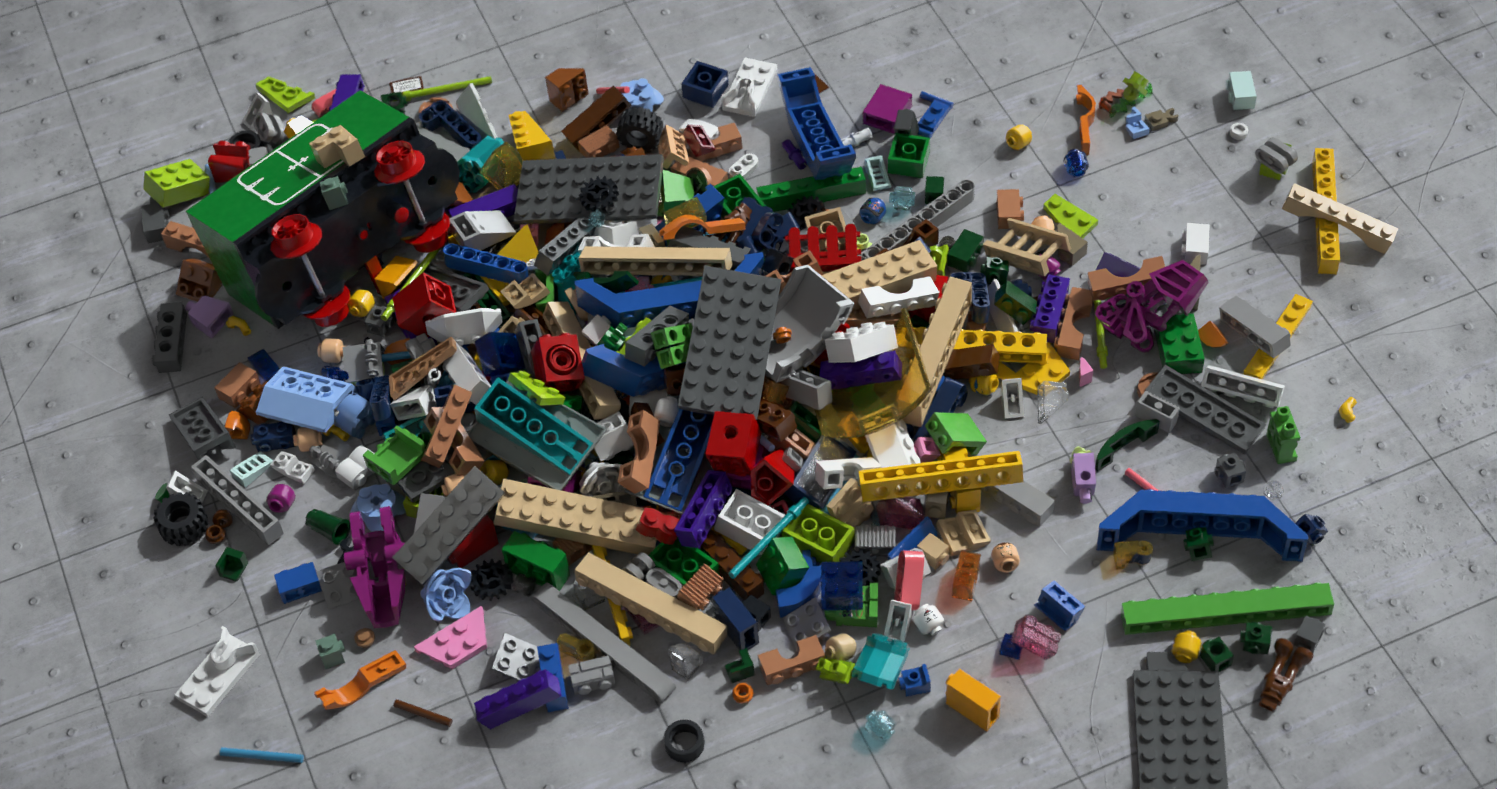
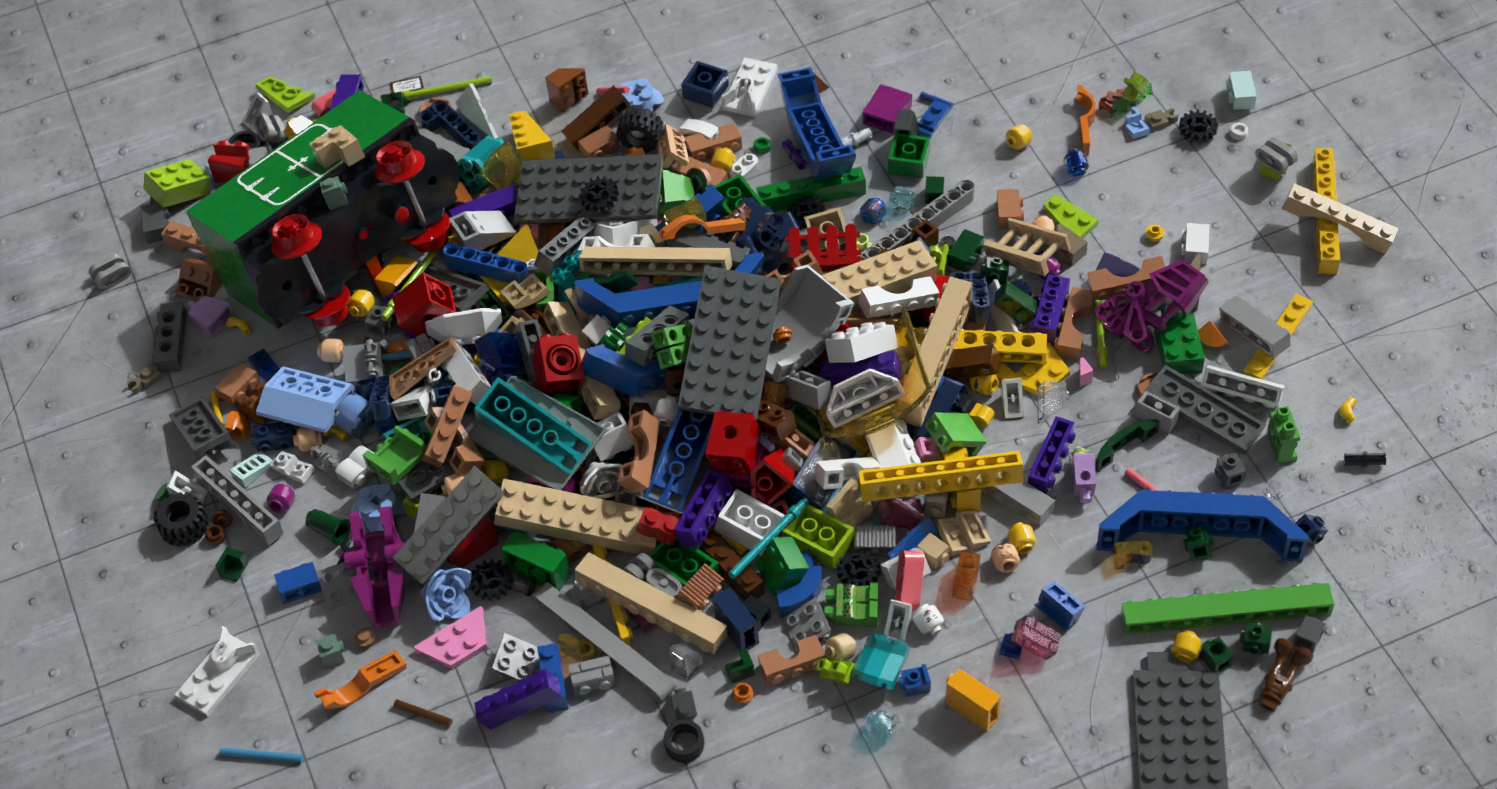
clear blue pin [321,365,349,382] -> none
lime wing [508,371,566,406] -> none
clear light blue plate [589,209,605,227] -> none
dark red slope [683,124,715,157] -> none
clear blue brick [821,562,863,610] -> none
light aqua slope [864,155,891,191] -> none
none -> light grey brick [88,254,131,290]
none -> dark tan plate [126,363,163,394]
none -> yellow bar [209,391,224,425]
none -> dark grey bracket [670,687,697,720]
none -> yellow head [710,147,736,173]
none -> green tile [753,137,771,154]
none -> white wedge [826,369,906,429]
none -> yellow leg [955,393,995,428]
none -> yellow head [1007,523,1036,554]
none -> dark purple brick [1028,416,1076,494]
none -> yellow plate [1146,225,1164,242]
none -> black gear [1179,109,1218,143]
none -> black pin [1344,451,1386,467]

